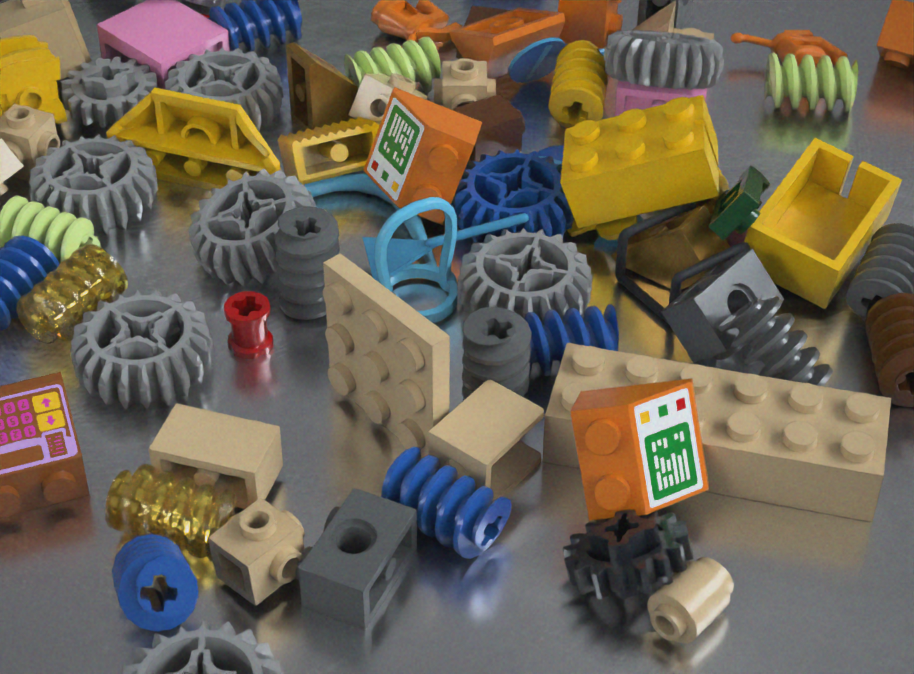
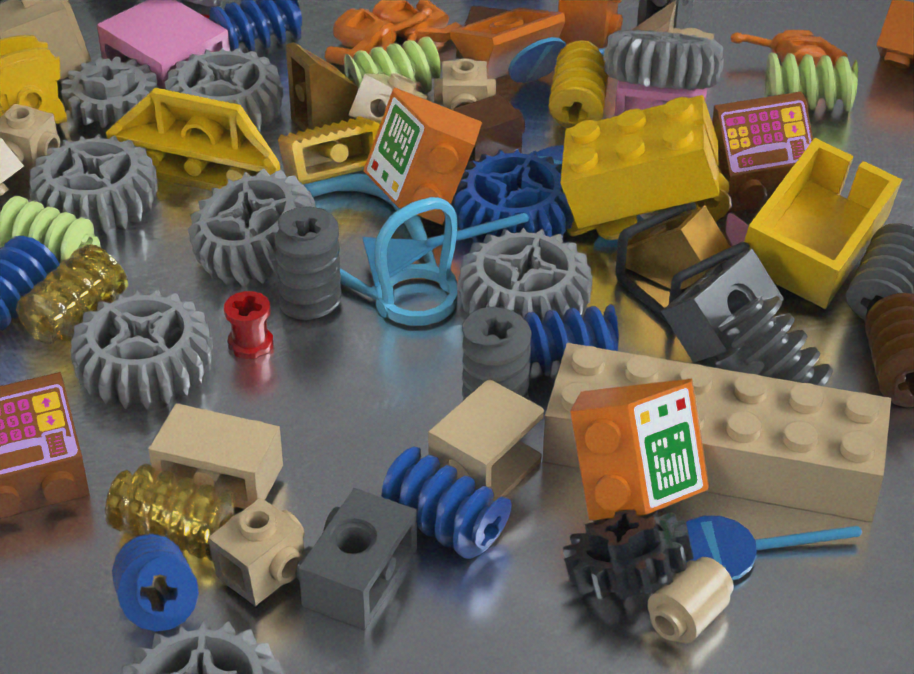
tan plate [323,253,450,458] -> none
dark green plate [709,166,771,241] -> none
none -> orange piece [325,7,432,65]
none -> blue piece [686,516,862,581]
none -> dark orange slope [712,91,813,213]

